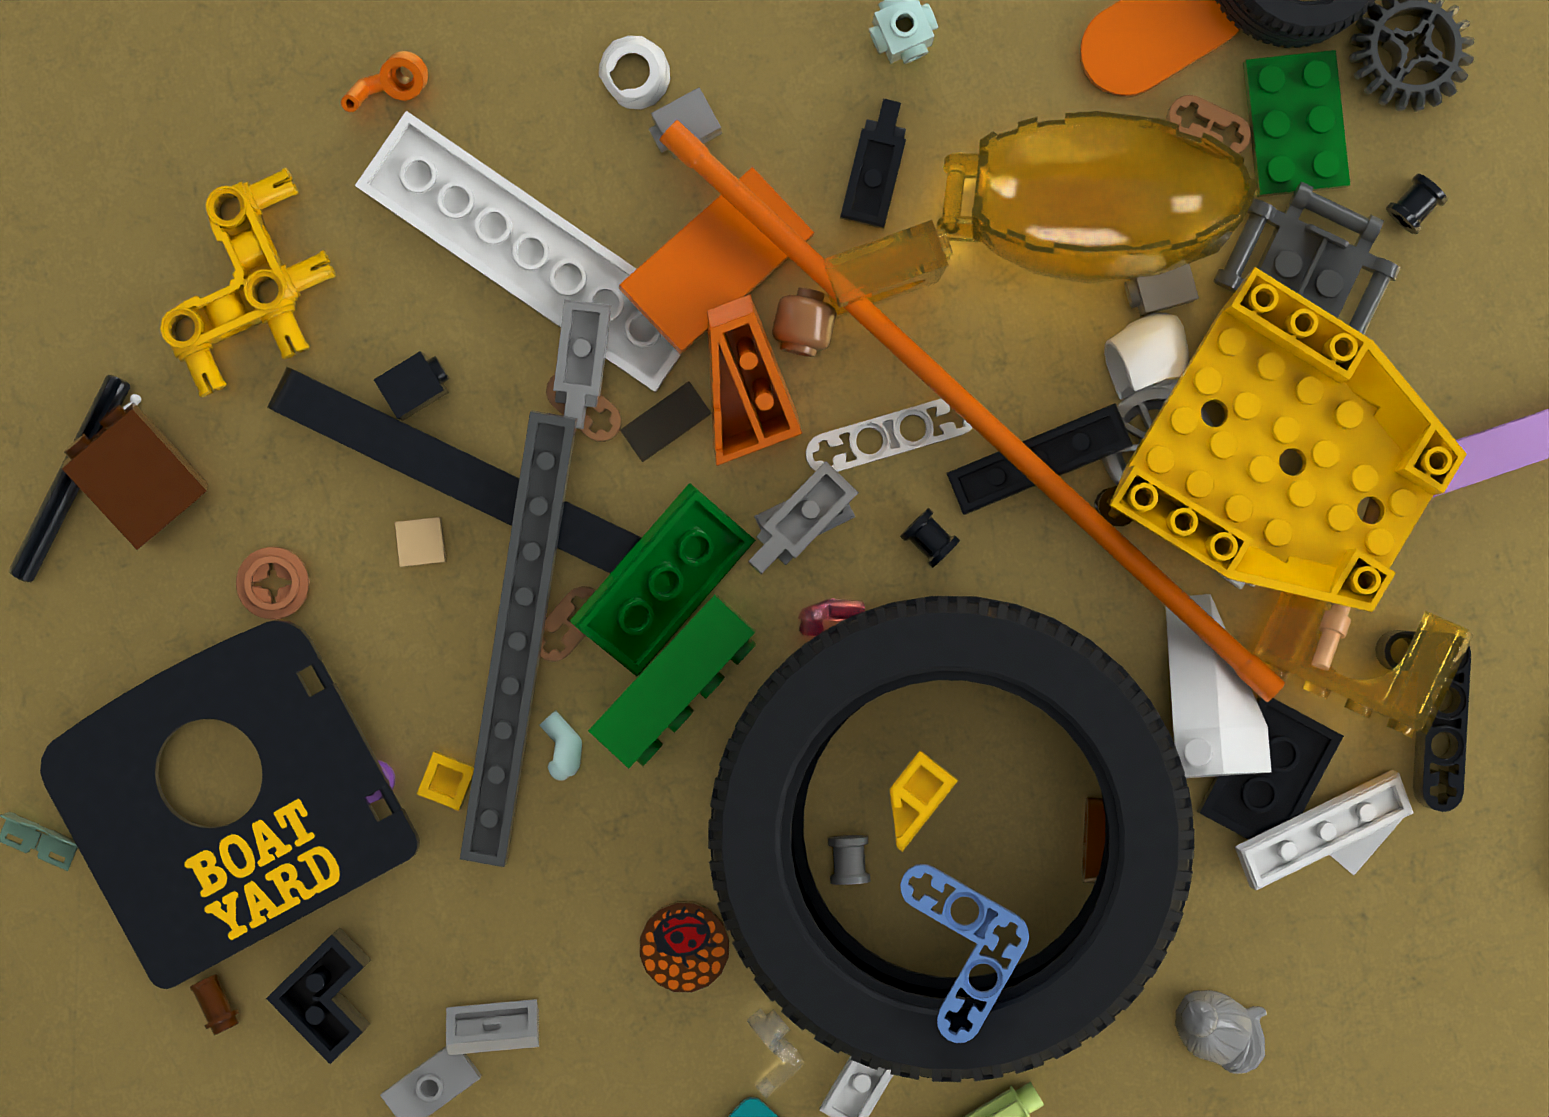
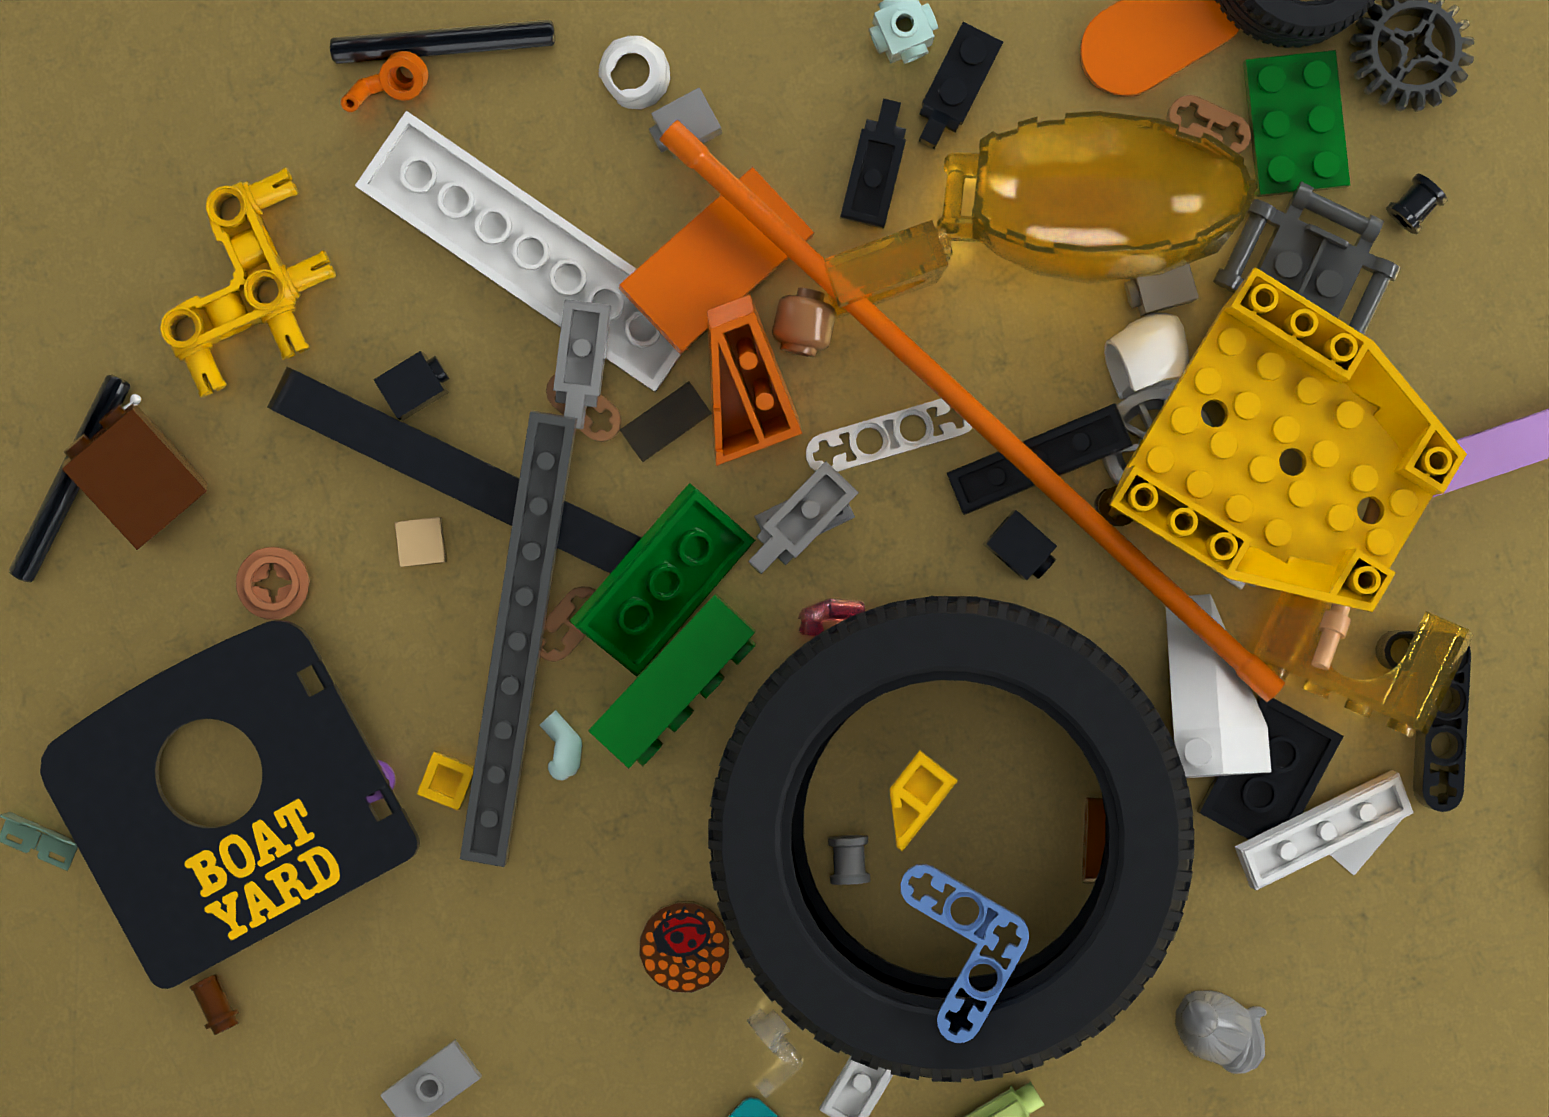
black brick [266,928,371,1064] -> none
light grey plate [446,999,539,1055] -> none
black bush [900,508,960,568] -> none
none -> black axle [330,20,555,63]
none -> black hinge [919,22,1003,149]
none -> black brick [983,510,1057,580]

